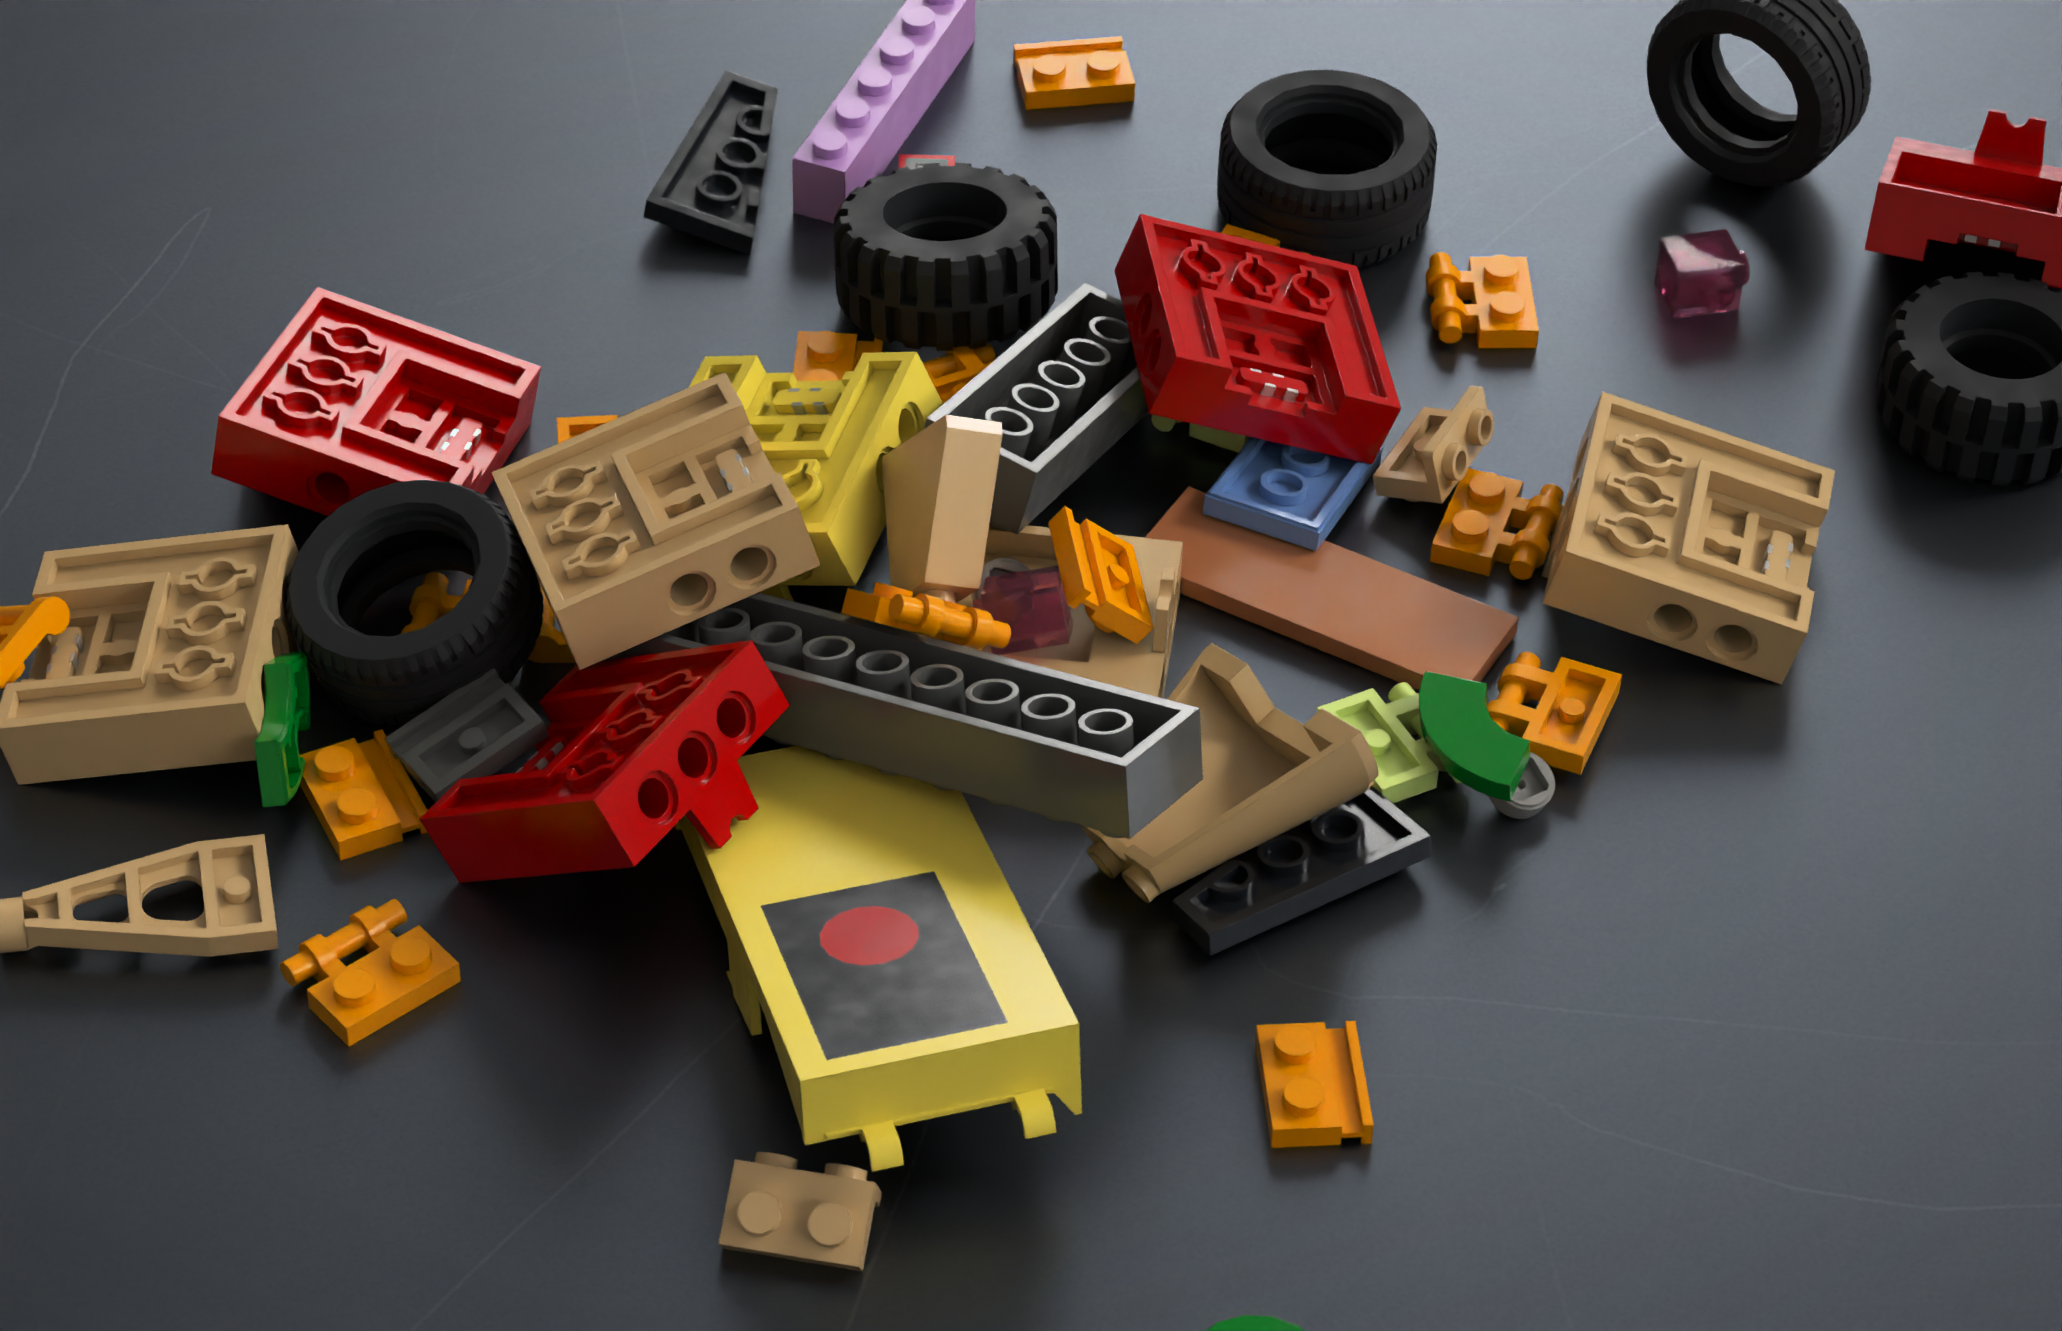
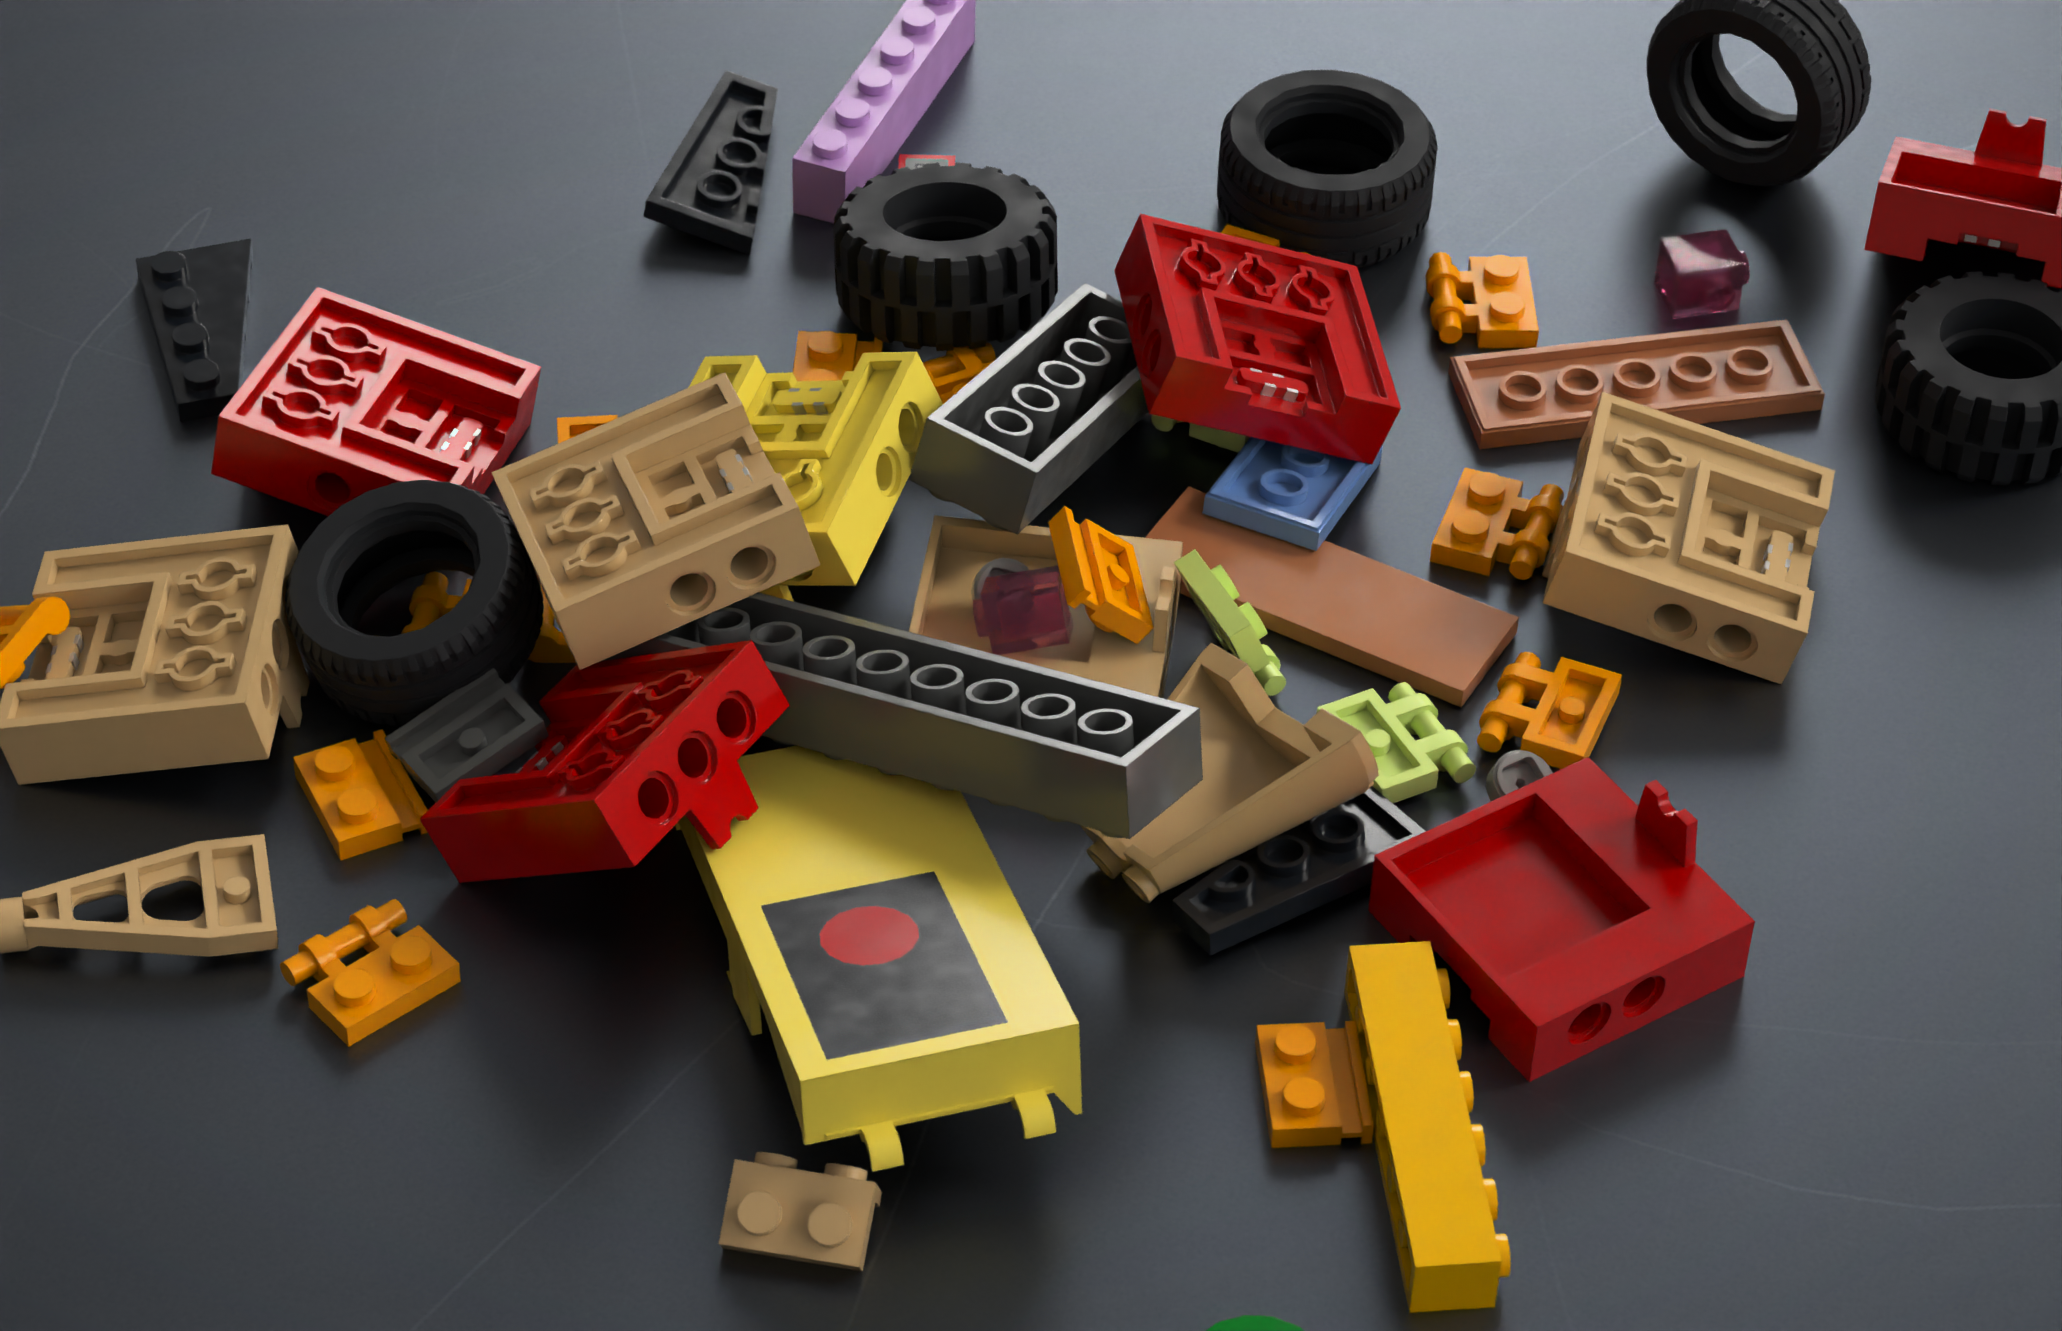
green tile [254,651,310,807] -> none
light orange plate [841,582,1011,650] -> none
tan slope [882,415,1003,603] -> none
light orange plate [1013,36,1135,110] -> none
tan bracket [1373,386,1494,504] -> none
green tile [1419,671,1530,802] -> none
none -> black wing [136,238,253,422]
none -> yellowish green plate [1174,549,1286,696]
none -> yellow brick [1344,941,1511,1313]
none -> red piece [1369,757,1755,1082]
none -> nougat tile [1448,320,1825,449]

